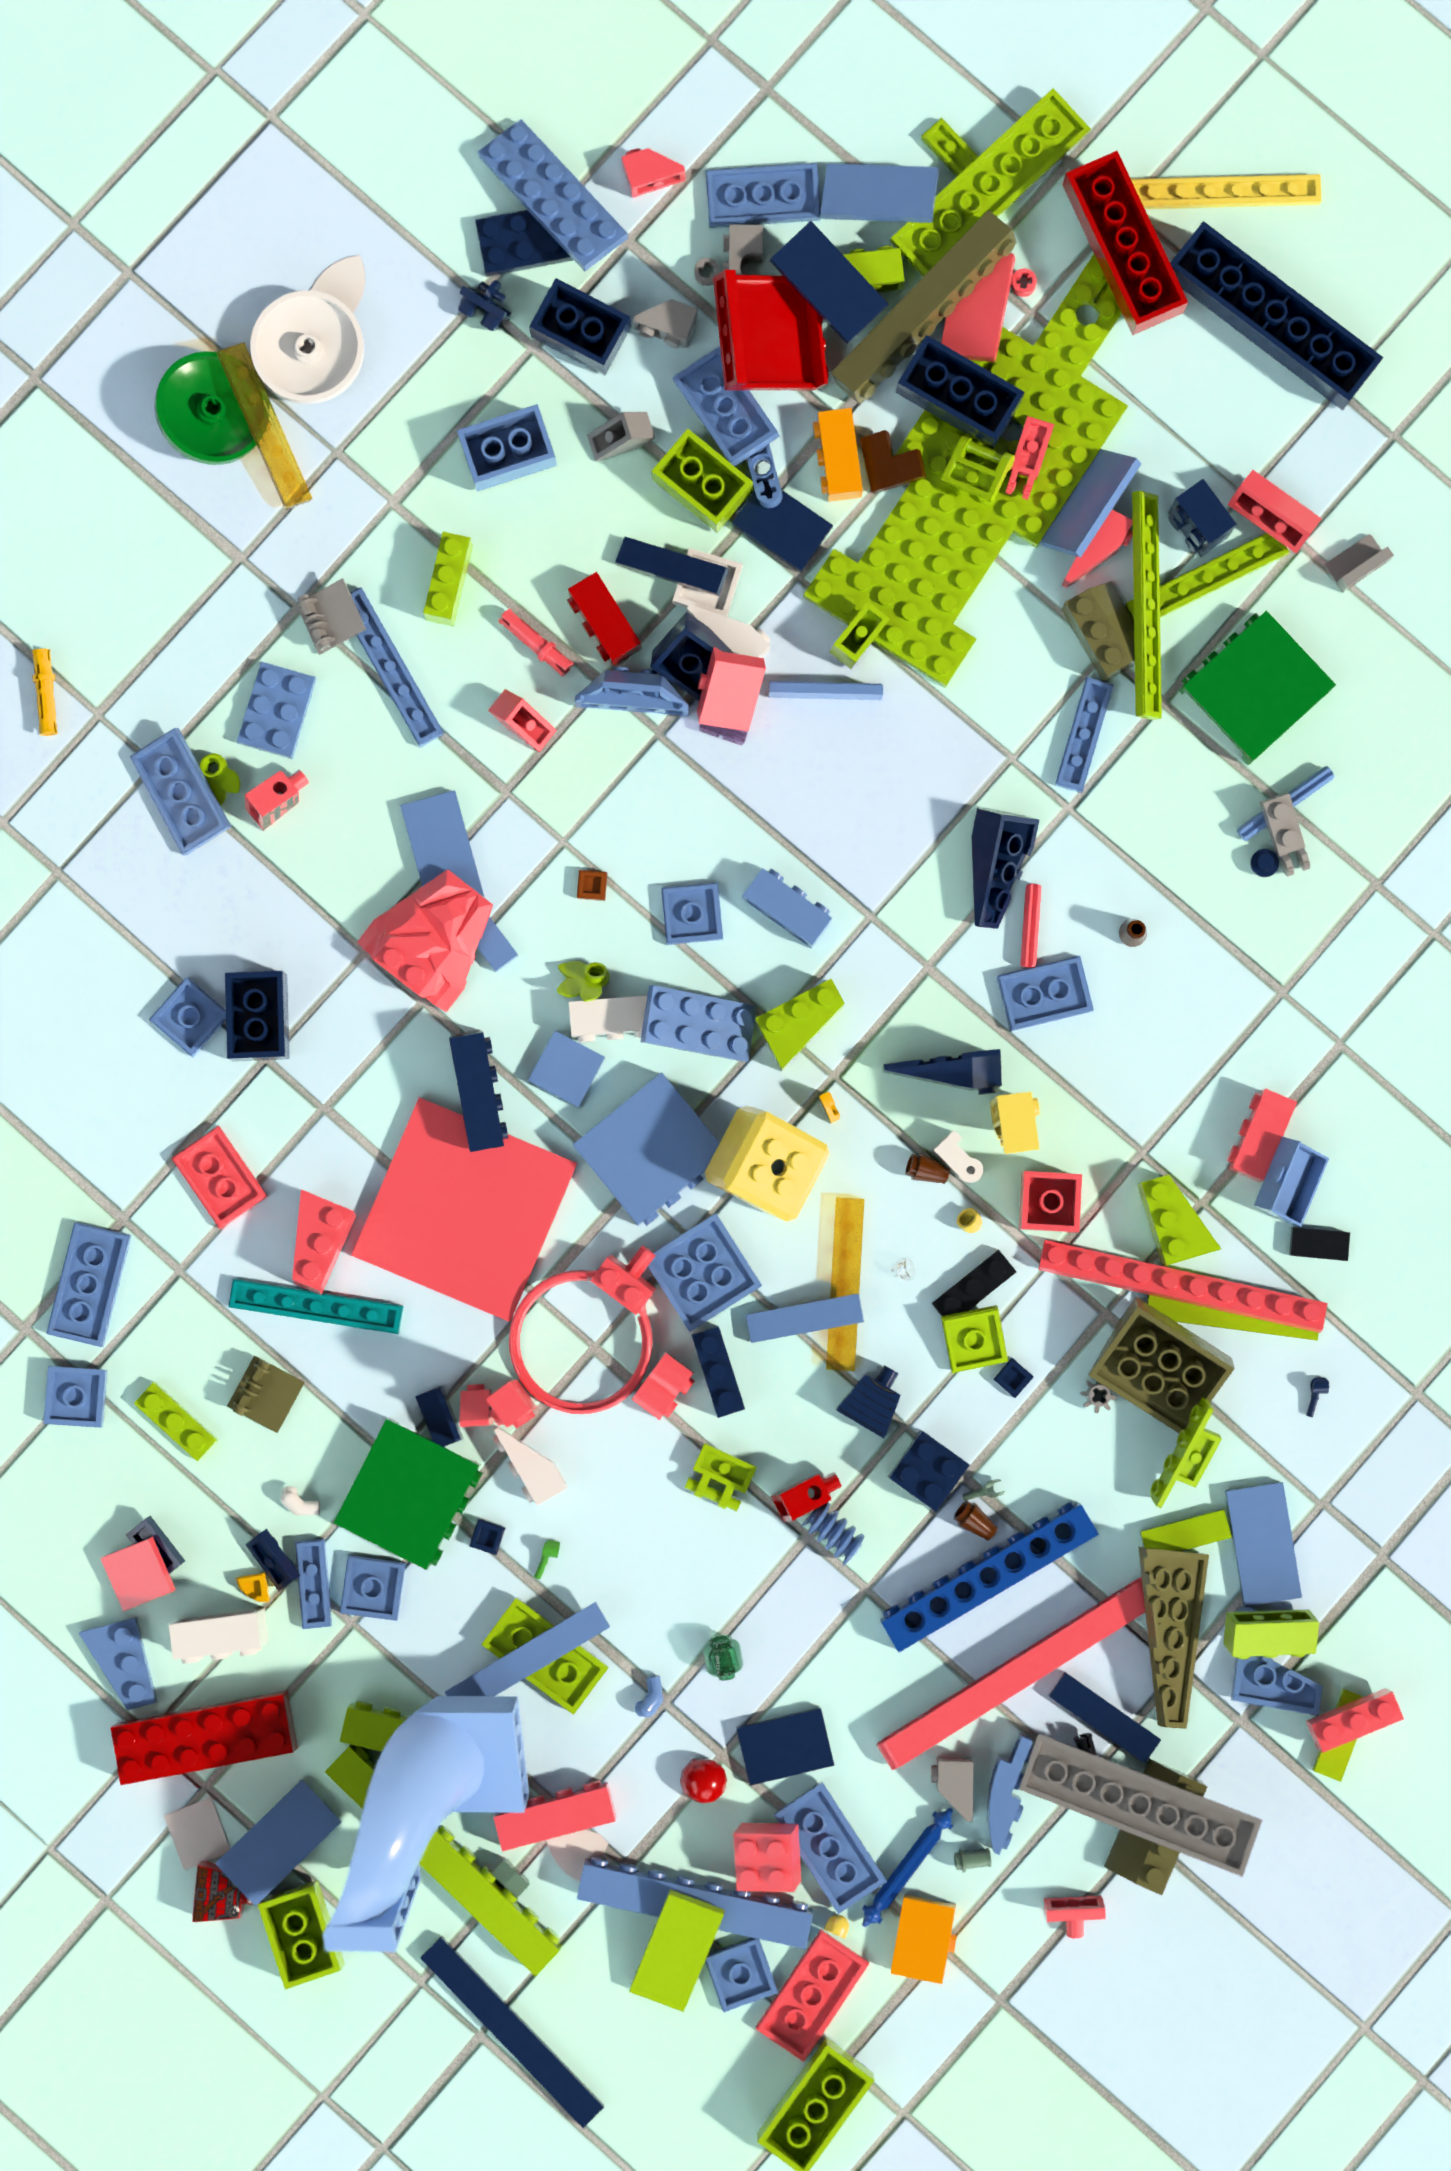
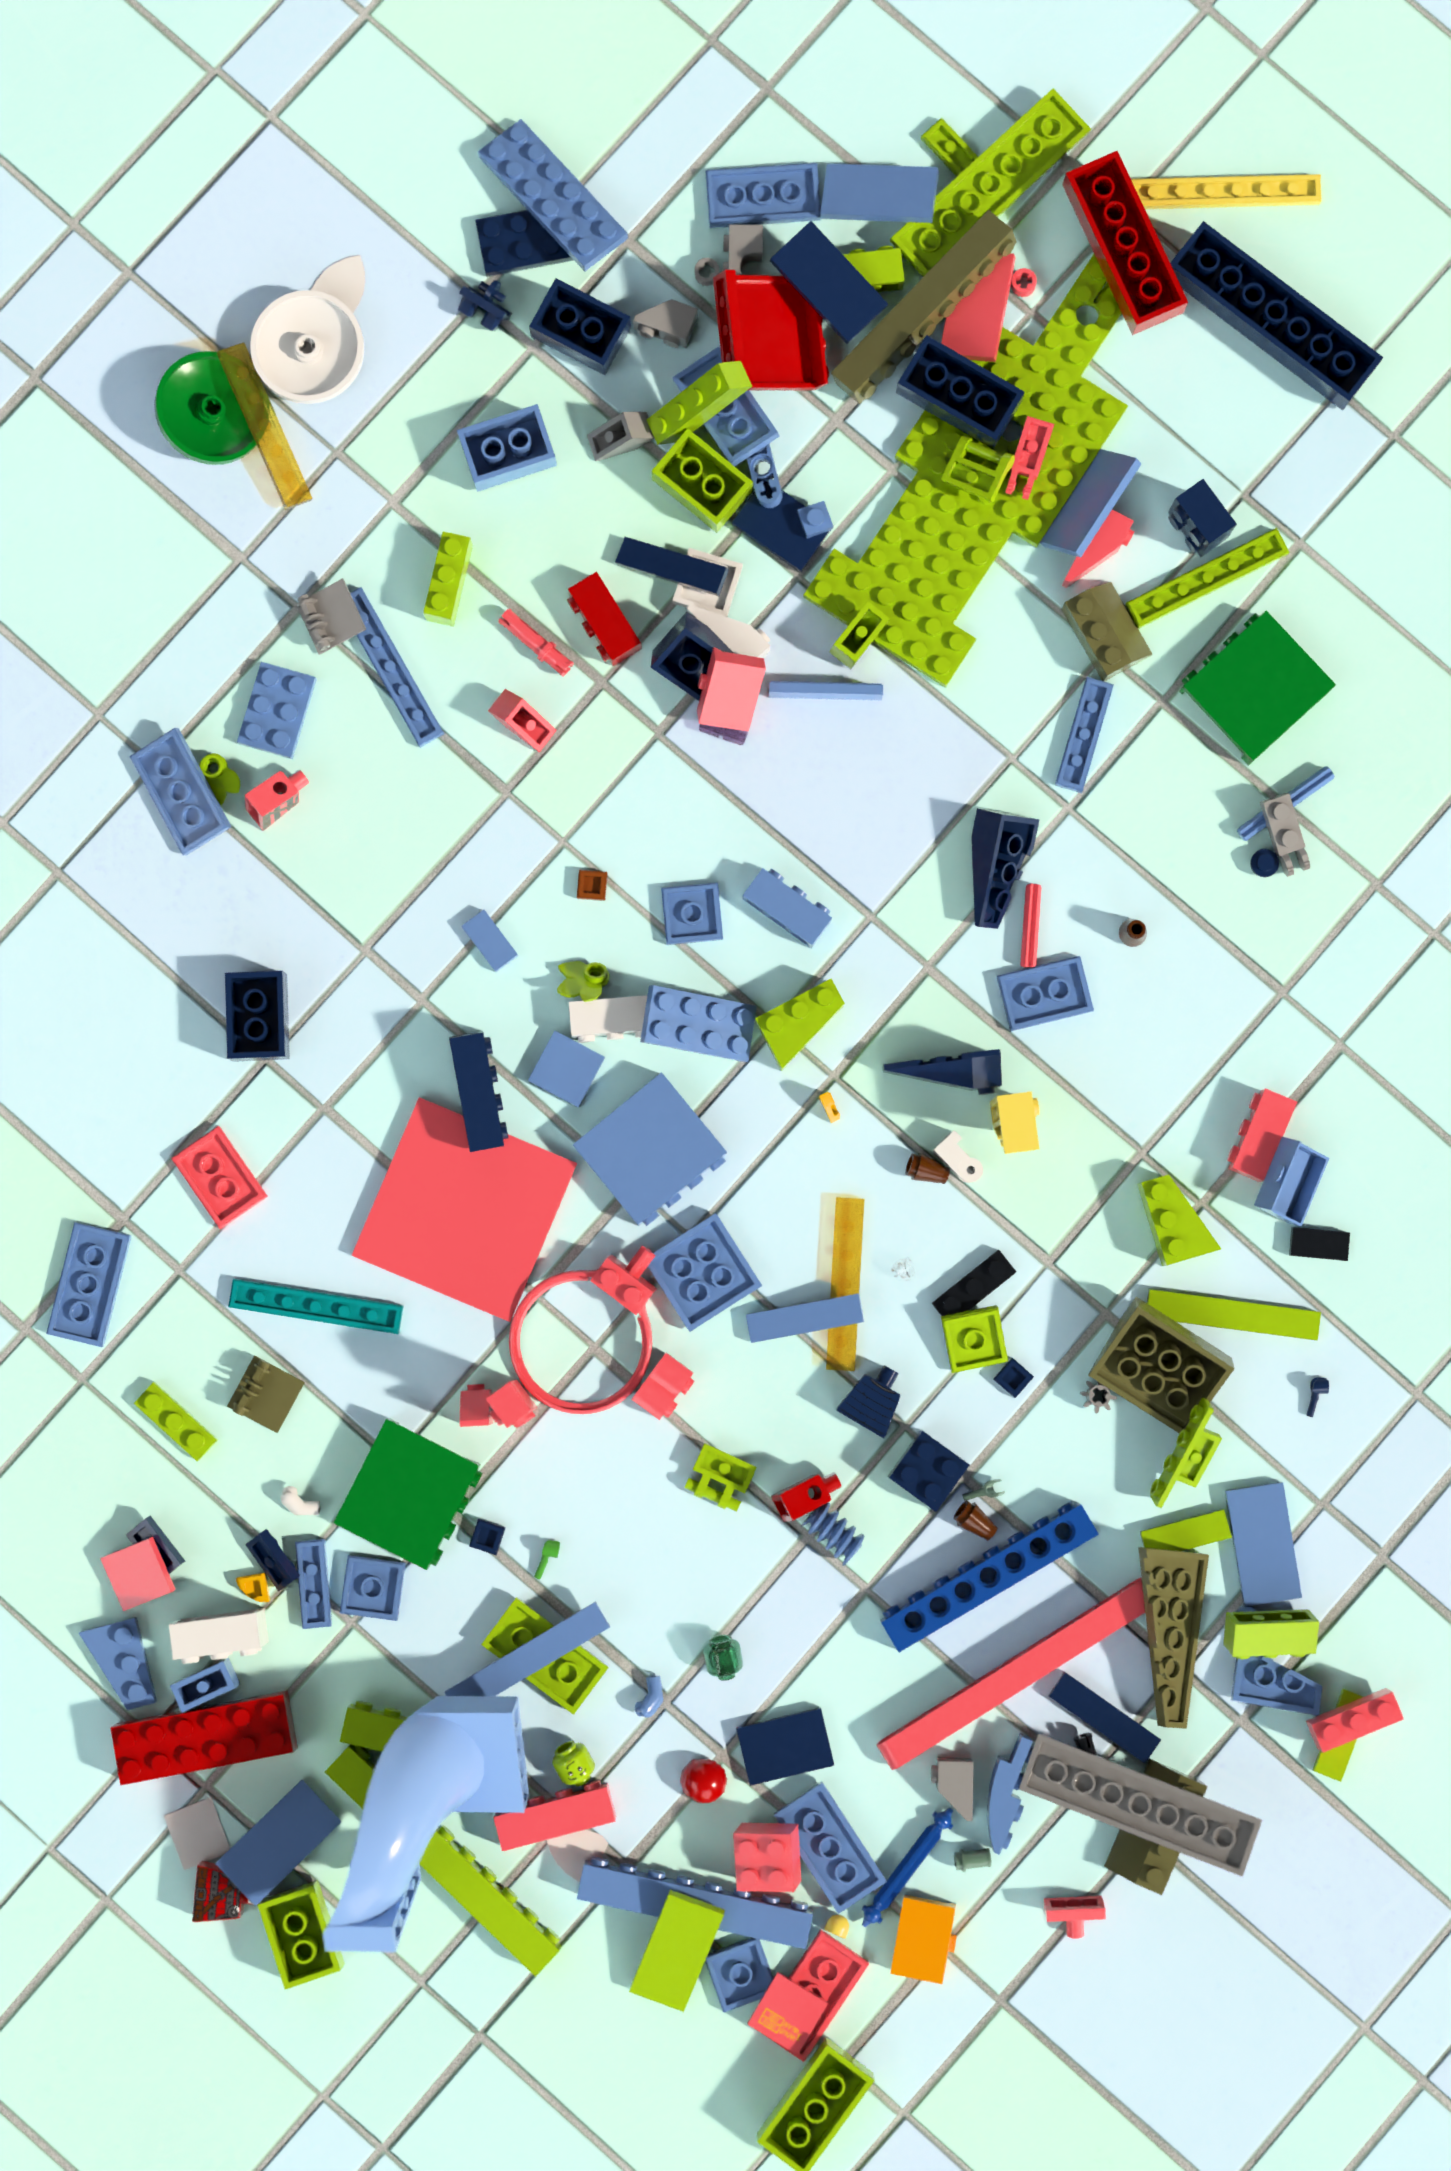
yellow pin [32,649,58,736] -> none
medium blue plate [43,1366,108,1428] -> none
medium blue tile [149,977,226,1057] -> none
coral wedge [292,1189,356,1295] -> none
coral wedge [357,869,493,1012] -> none
medium blue tile [400,790,485,897] -> none
dark blue panel [415,1385,464,1447] -> none
dark blue tile [420,1936,604,2128] -> none
sand green piece [492,1859,530,1898] -> none
white slope [493,1427,568,1506] -> none
medium blue wedge [574,667,689,716] -> none
coral slope [621,148,686,198] -> none
dark blue brick [691,1326,745,1418] -> none
light yellow plate [705,1105,830,1222] -> none
light orange brick [813,408,863,502] -> none
reddish brown tile [860,430,926,494] -> none
light yellow hinge [957,1208,982,1234] -> none
coral brick [1018,1171,1082,1233] -> none
coral plate [1038,1240,1328,1333] -> none
lime tile [1132,490,1162,720] -> none
coral brick [1227,470,1322,554] -> none
light grey panel [1324,534,1394,593] -> none
none -> medium blue brick [170,1658,240,1712]
none -> lime head [552,1741,595,1787]
none -> lime brick [646,361,752,445]
none -> coral tile [748,1971,828,2055]
none -> medium blue plate [797,501,834,538]

